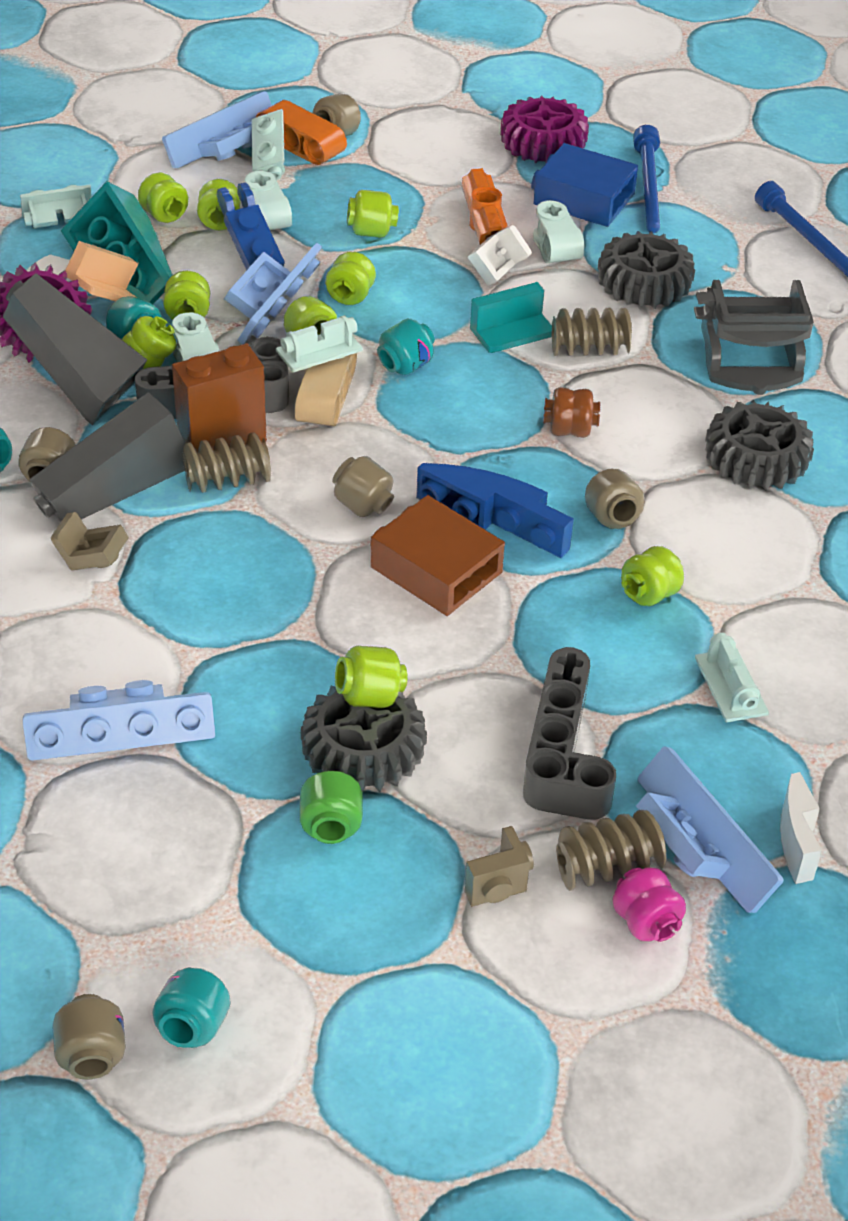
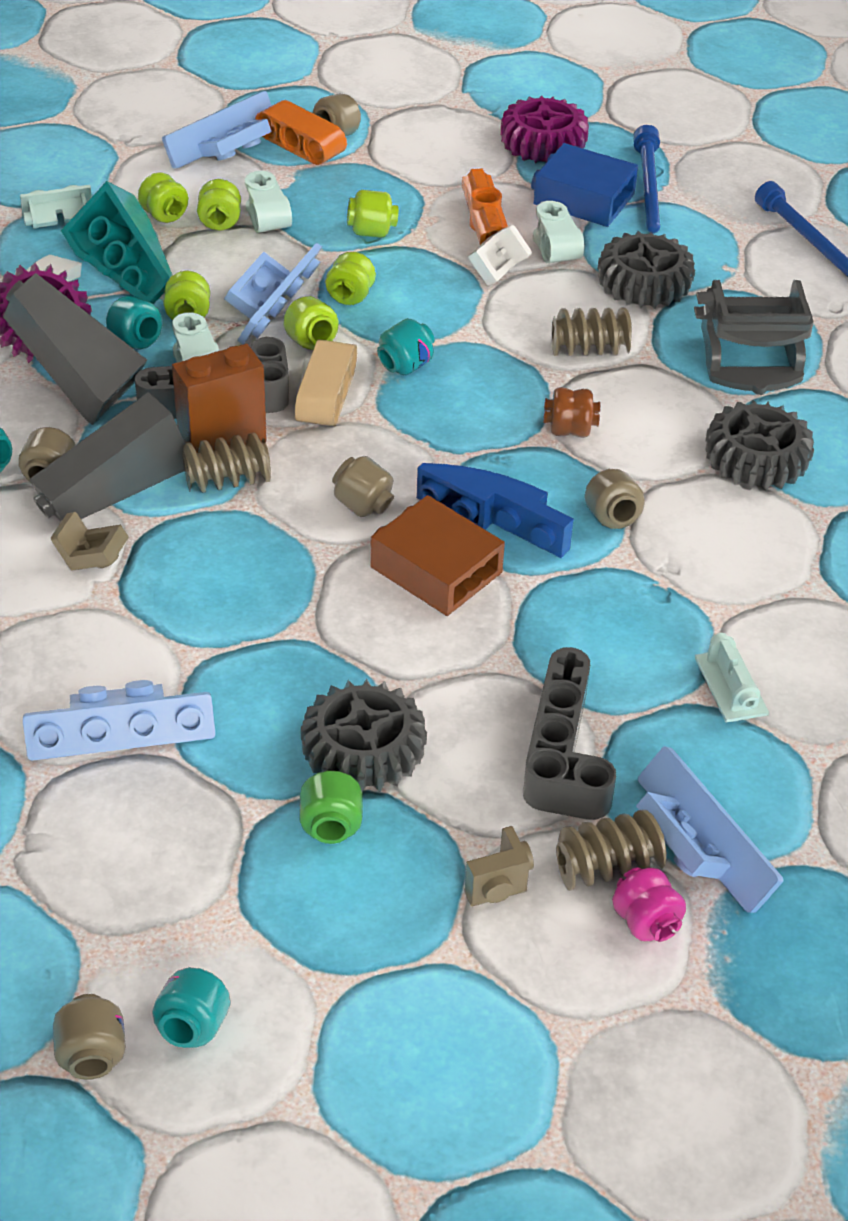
light nougat panel [66,241,139,301] -> none
lime piece [121,316,177,370] -> none
blue hinge [217,182,285,271] -> none
light aqua hinge [252,109,285,180] -> none
light aqua hinge [276,315,363,372] -> none
lime head [335,646,408,708] -> none
teal panel [470,282,552,353] -> none
lime piece [621,546,684,606] -> none
white slope [780,772,822,884] -> none

